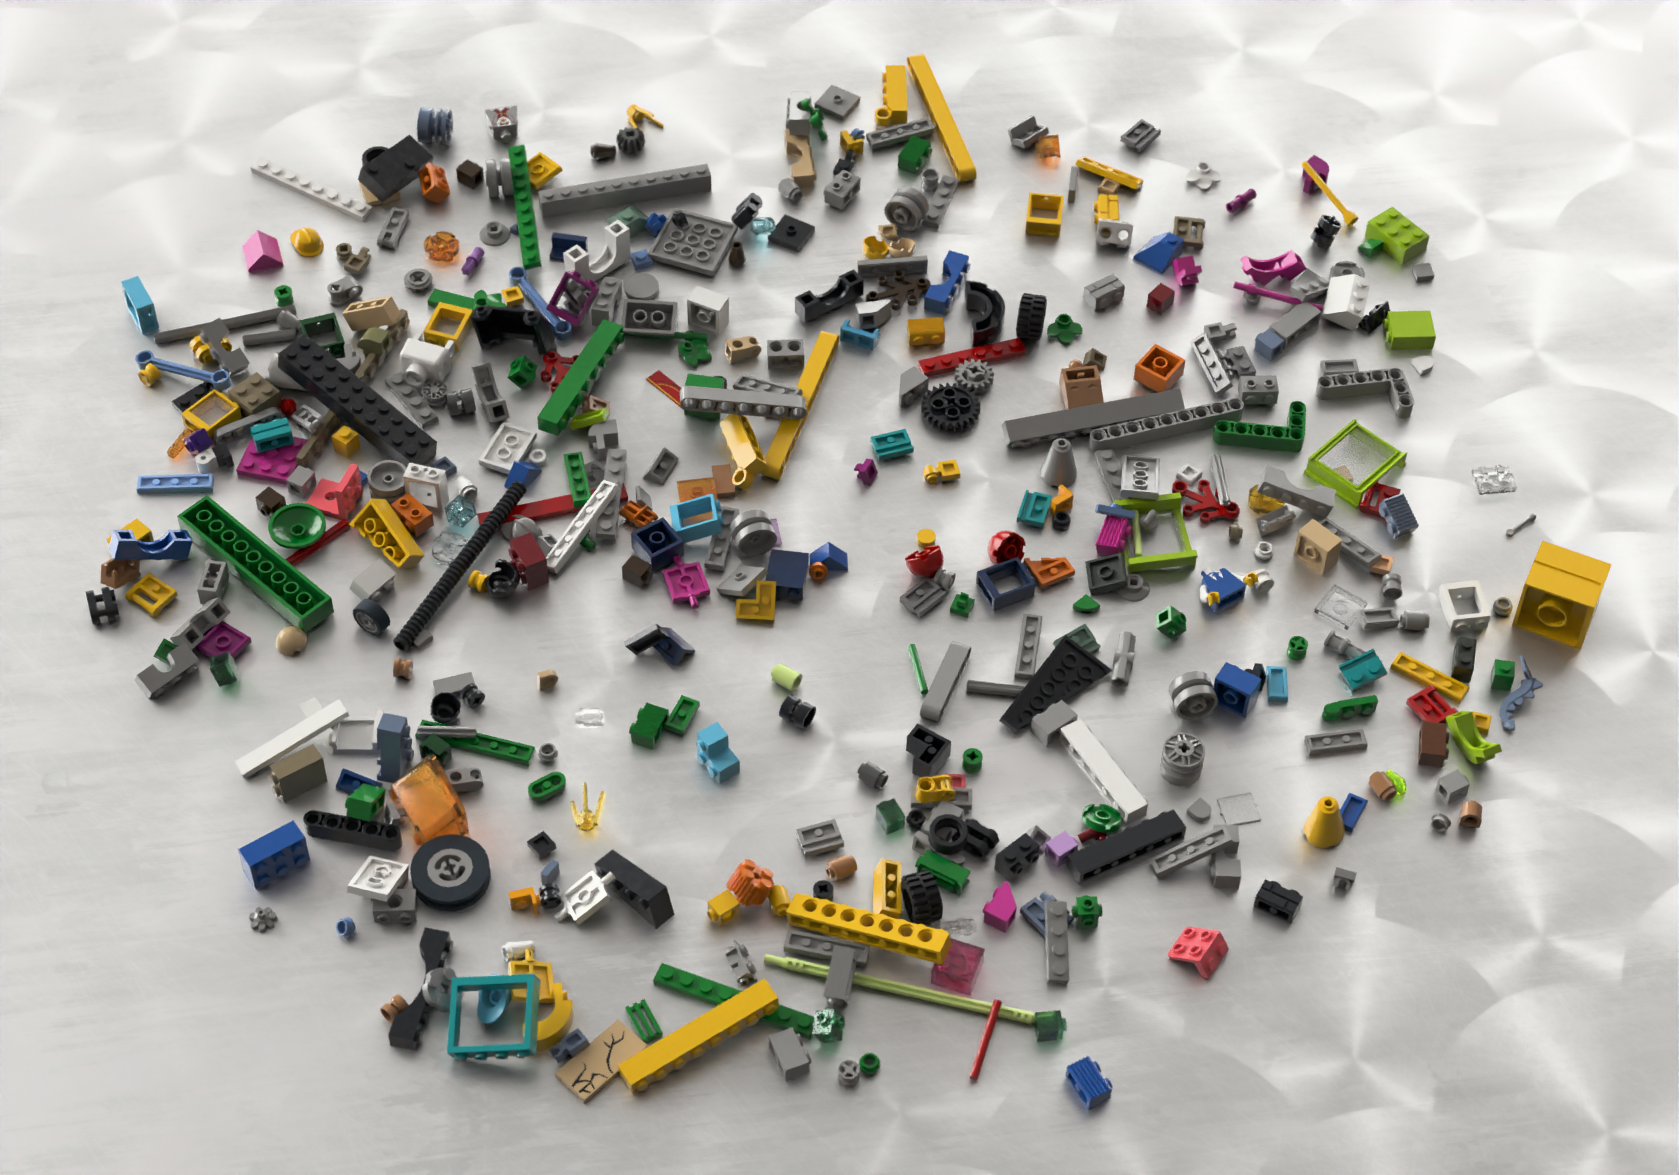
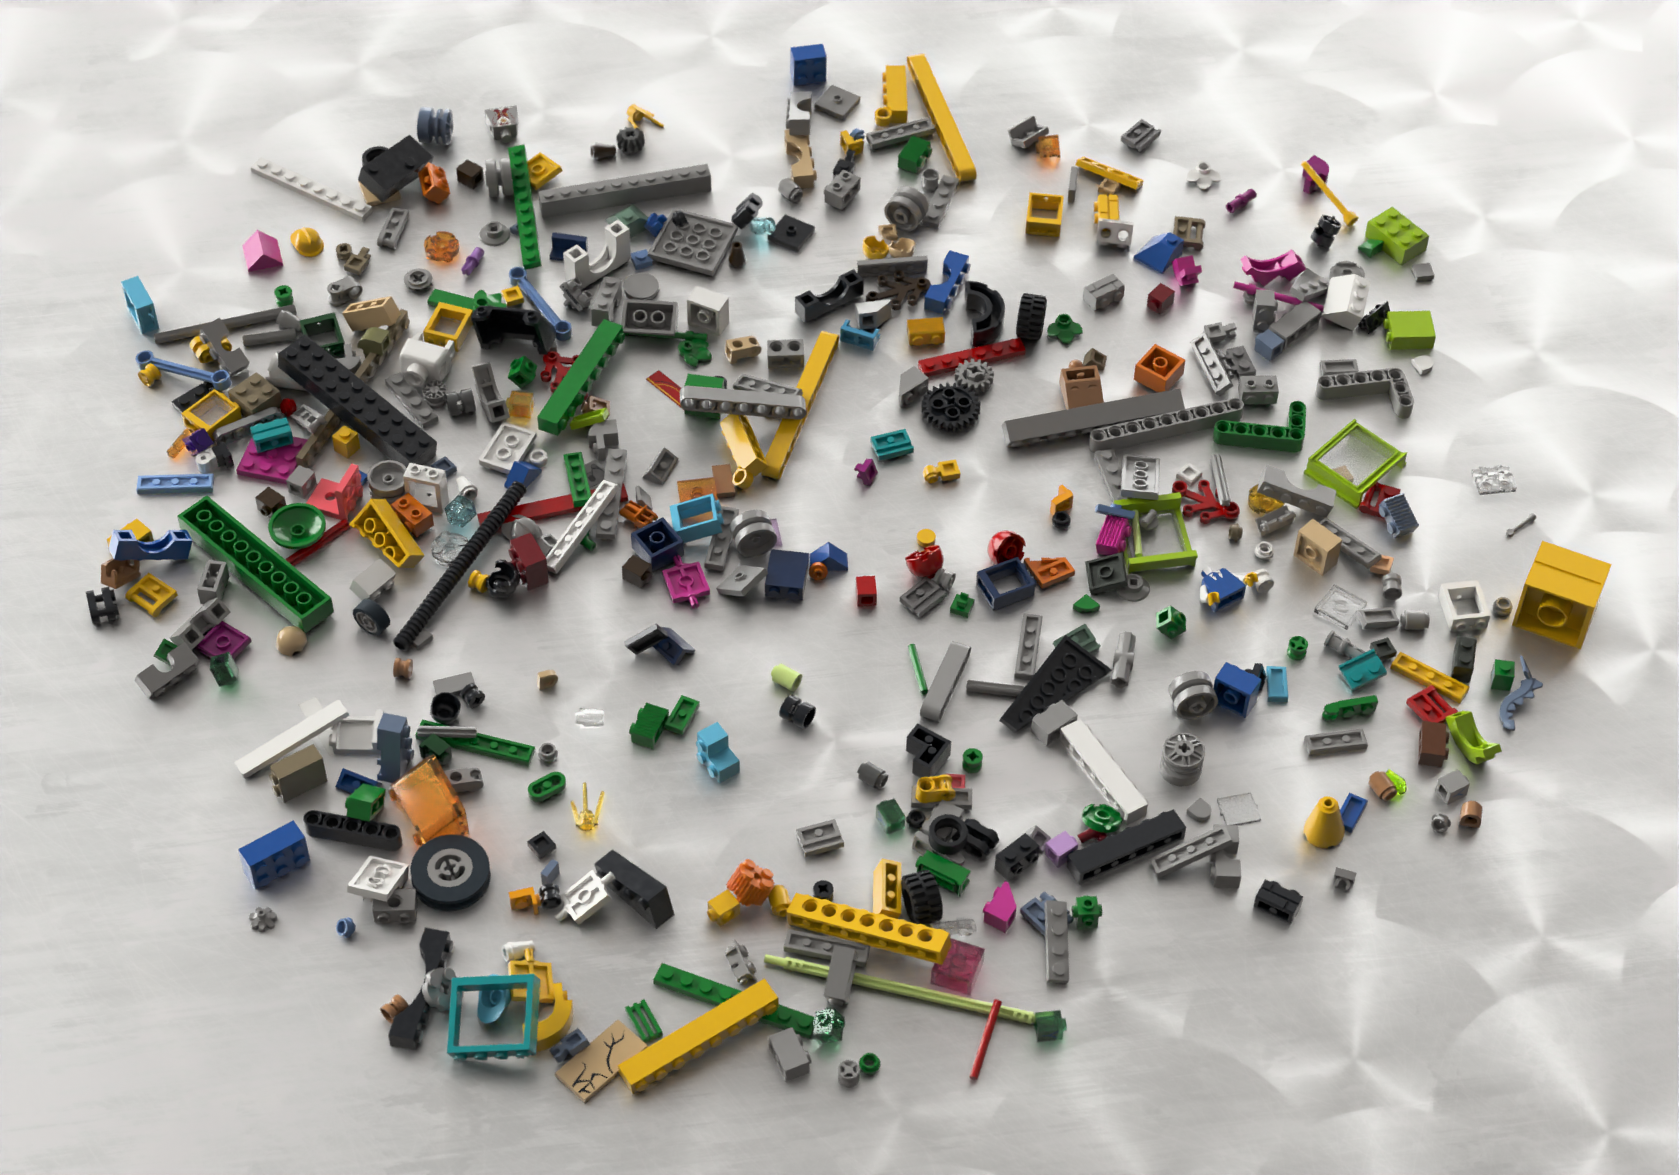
light grey tile [382,803,407,826] -> none
magenta window [546,270,600,327] -> none
yellow plate [736,581,776,620] -> none
green plant [801,98,828,142] -> none
medium nougat brick [825,855,857,881] -> none
teal plate [1017,490,1052,528] -> none
light grey cone [1040,438,1077,489] -> none
blue brick [1066,1056,1113,1109] -> none
coral bracket [1168,927,1229,979] -> none
yellow tile [1472,711,1492,735] -> none
none -> clear yellow brick [506,390,534,418]
none -> blue brick [790,43,827,86]
none -> red brick [855,576,877,607]
none -> light grey brick [1252,290,1278,330]
none -> pearl dark grey plate [1370,638,1397,661]

